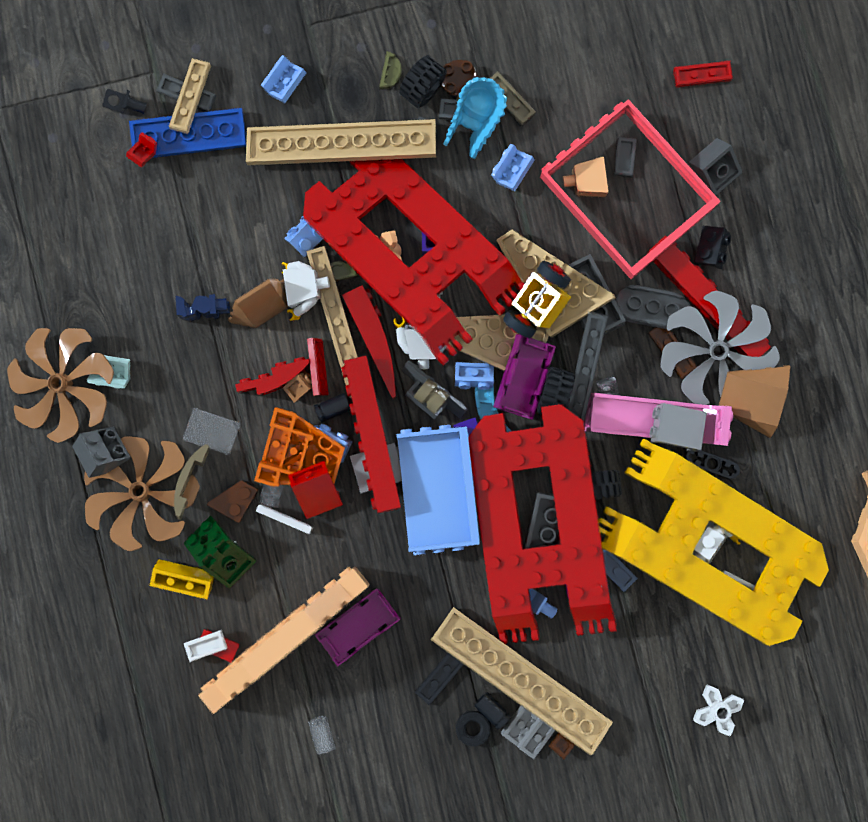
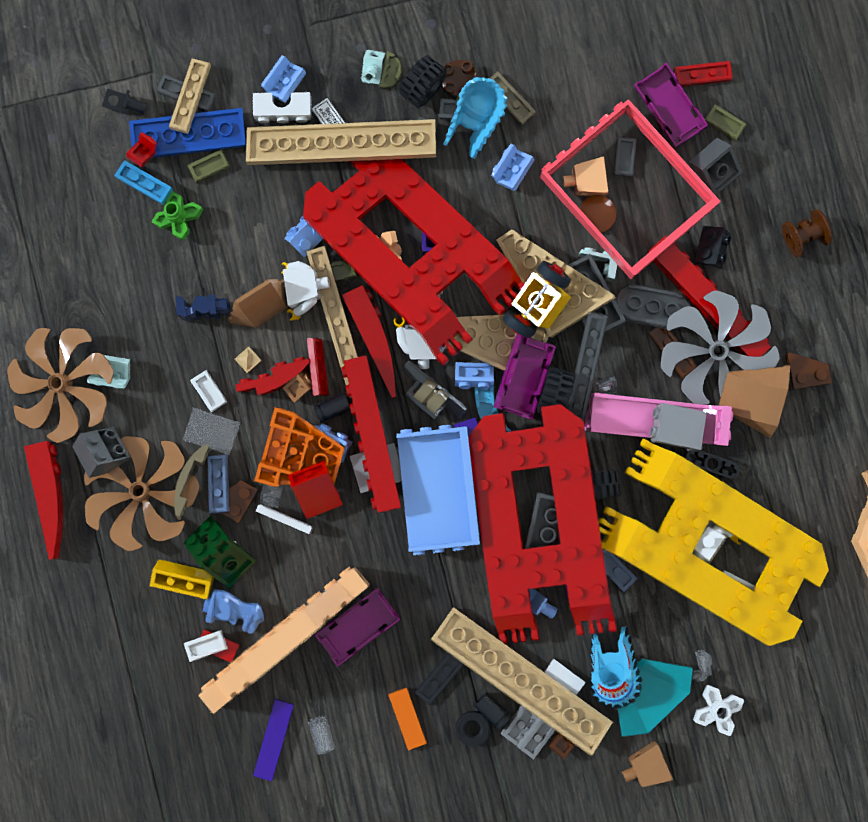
none -> red slope [24,441,63,560]
none -> dark azure plate [114,160,173,205]
none -> bright green plant [152,191,203,241]
none -> olive tile [188,149,231,184]
none -> white tile [190,370,228,412]
none -> medium blue animal [202,589,264,634]
none -> sand blue tile [207,454,230,514]
none -> tan tile [235,347,262,374]
none -> white arch [253,92,312,124]
none -> dark purple tile [253,699,294,781]
none -> white tile [312,98,345,124]
none -> light aqua bracket [361,50,385,84]
none -> orange tile [388,687,427,750]
none -> white tile [544,658,585,695]
none -> dark orange dish [579,195,616,232]
none -> light aqua bracket [579,248,617,282]
none -> medium azure piece [590,626,642,709]
none -> teal panel [618,658,693,737]
none -> medium nougat torso [622,741,673,787]
none -> magenta piece [634,62,708,149]
none -> clear bracket [692,650,713,681]
none -> olive tile [705,104,746,141]
none -> reddish brown hose [782,209,833,257]
none -> reddish brown wing [786,353,832,390]

